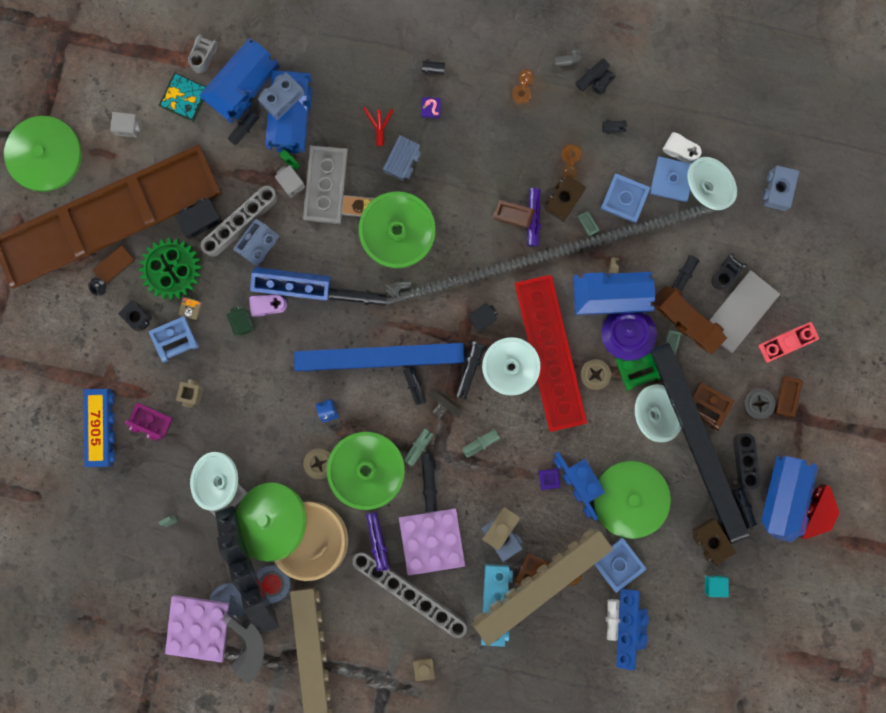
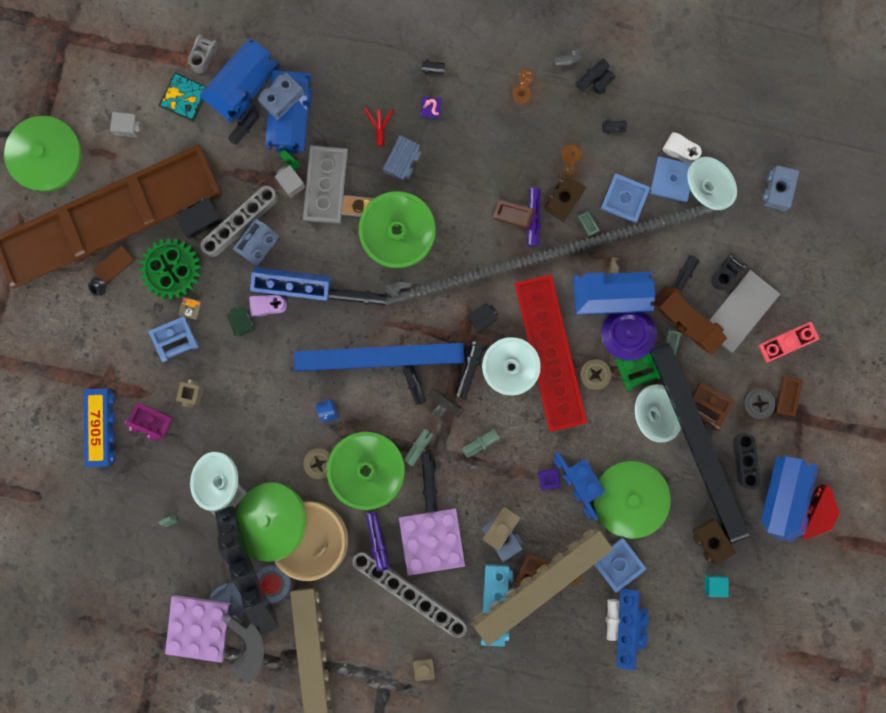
black brick [118,300,152,332] -> none
black pin [732,488,757,528] -> none

